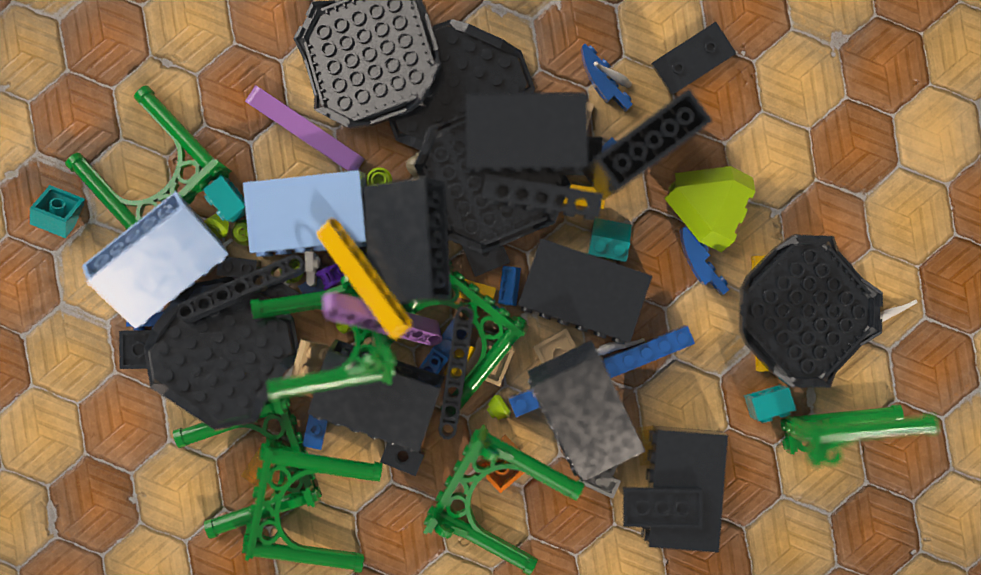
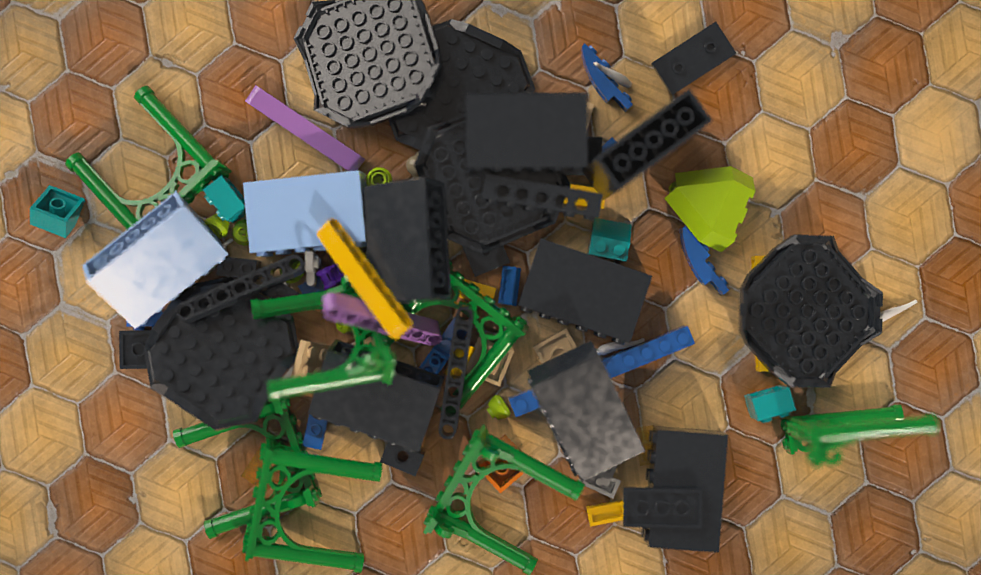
none -> yellow tile [586,499,623,527]

